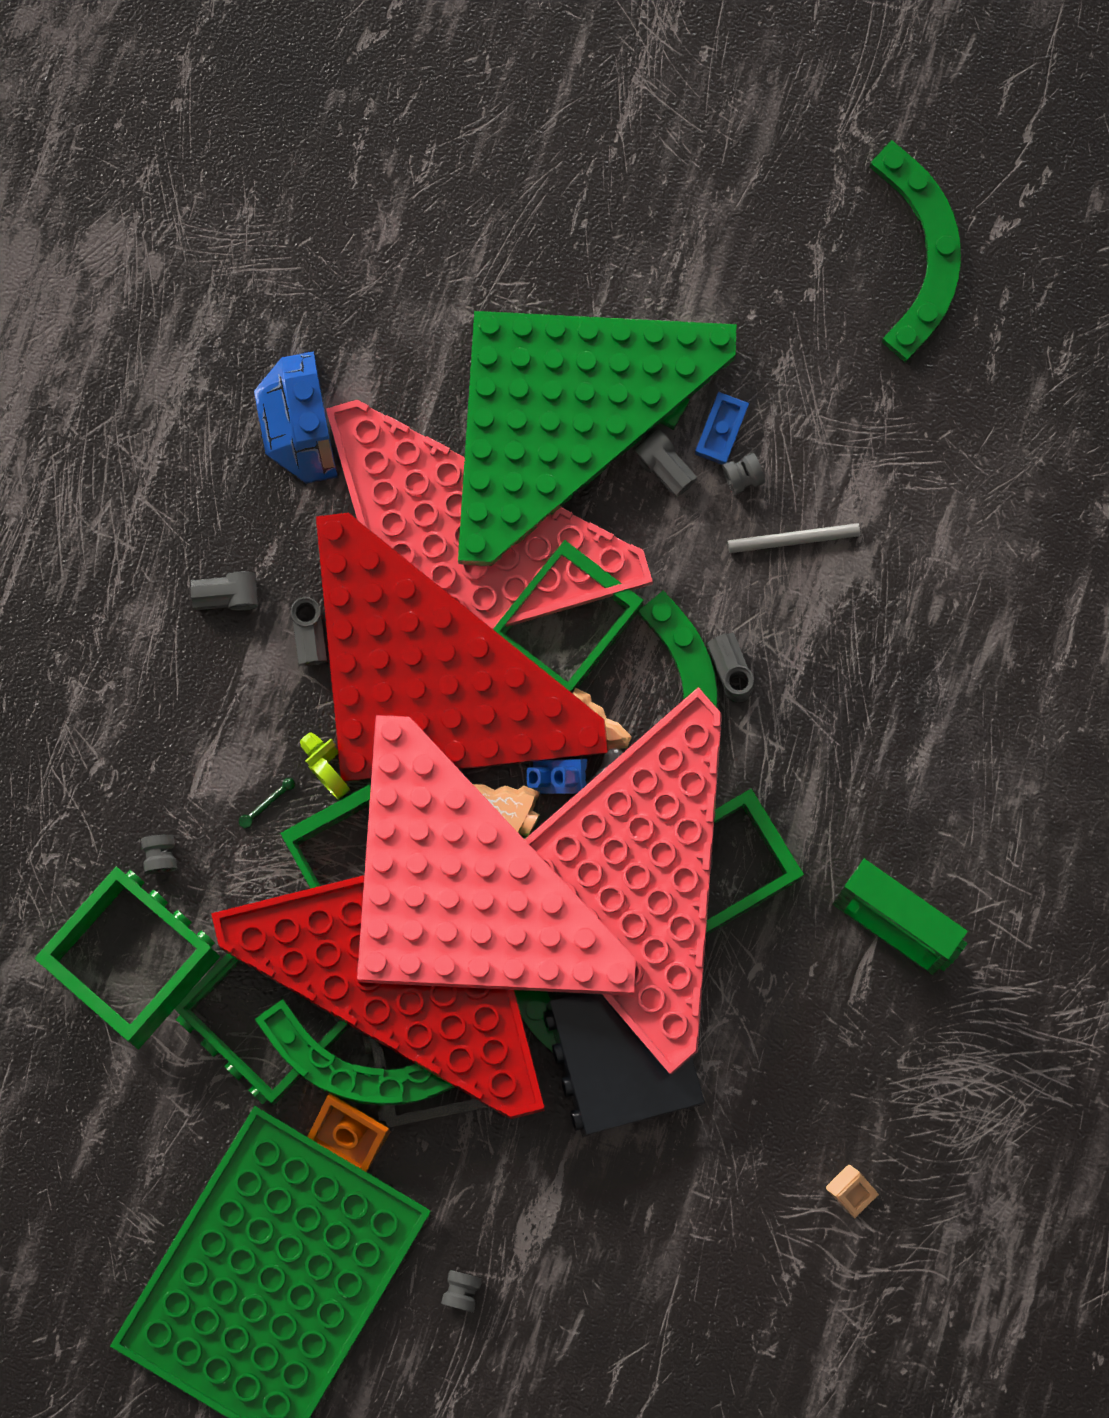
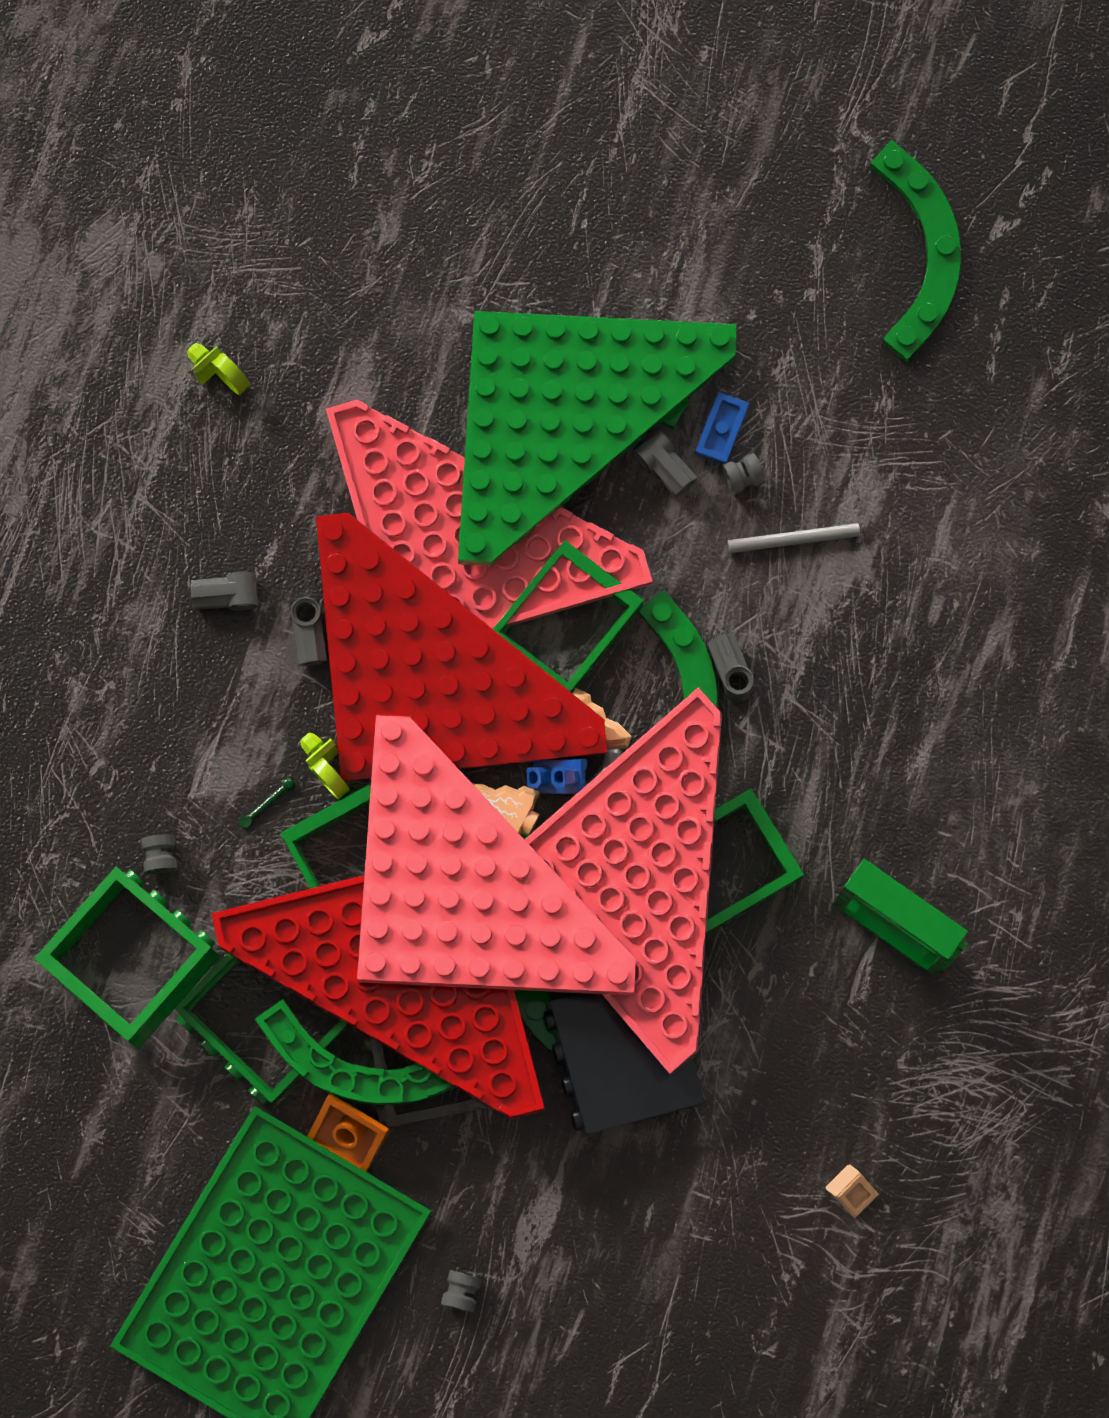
blue wedge [254,351,338,484] -> none
none -> lime piece [187,343,251,396]

